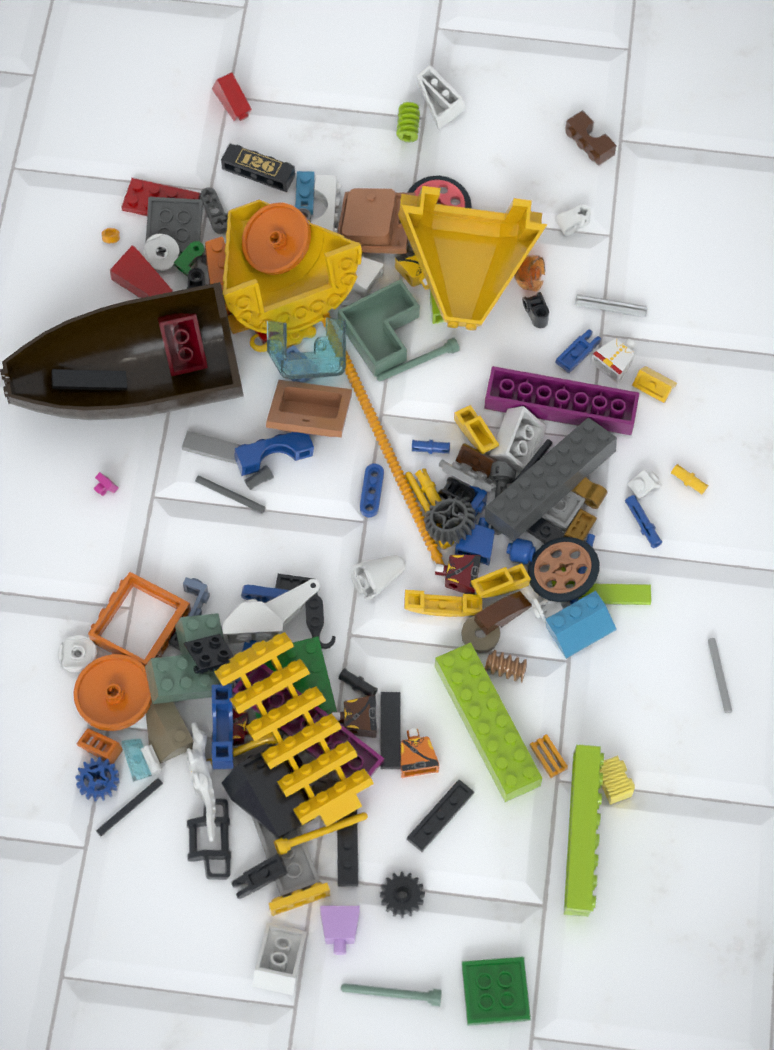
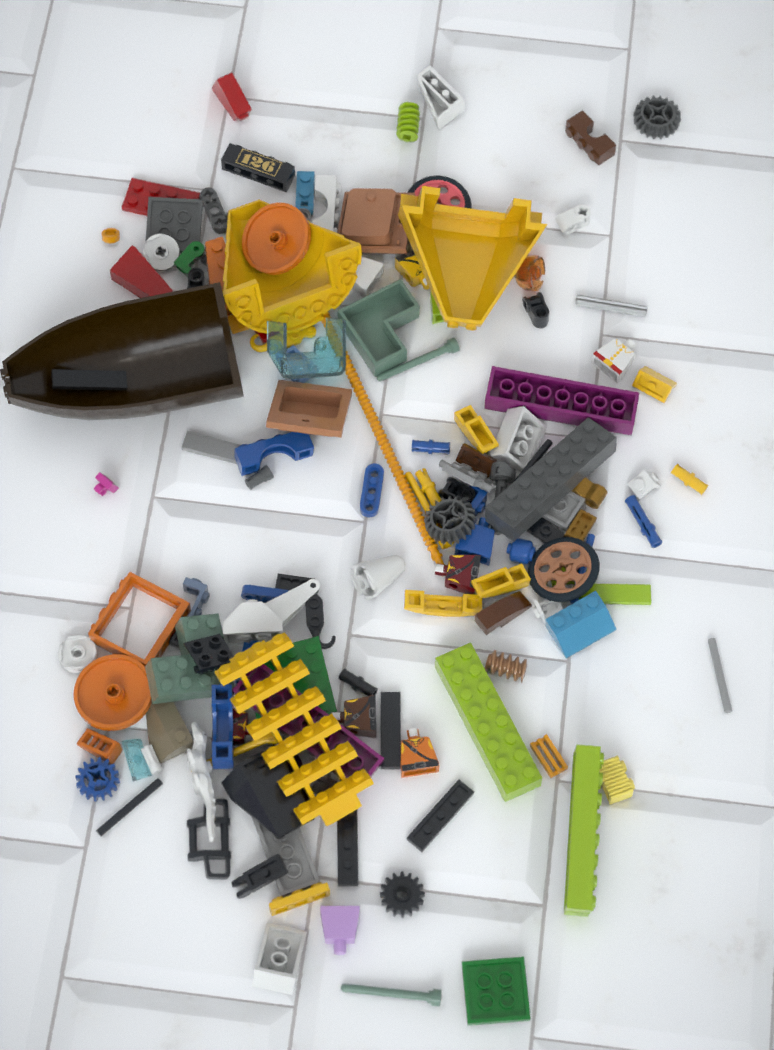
dark red slope [157,313,208,376] -> none
dark grey bar [195,475,266,513] -> none
yellow piece [274,812,368,855] -> none
dark tan tile [461,616,500,653] -> none
blue hinge [555,329,602,374] -> none
none -> dark grey gear [633,95,681,140]

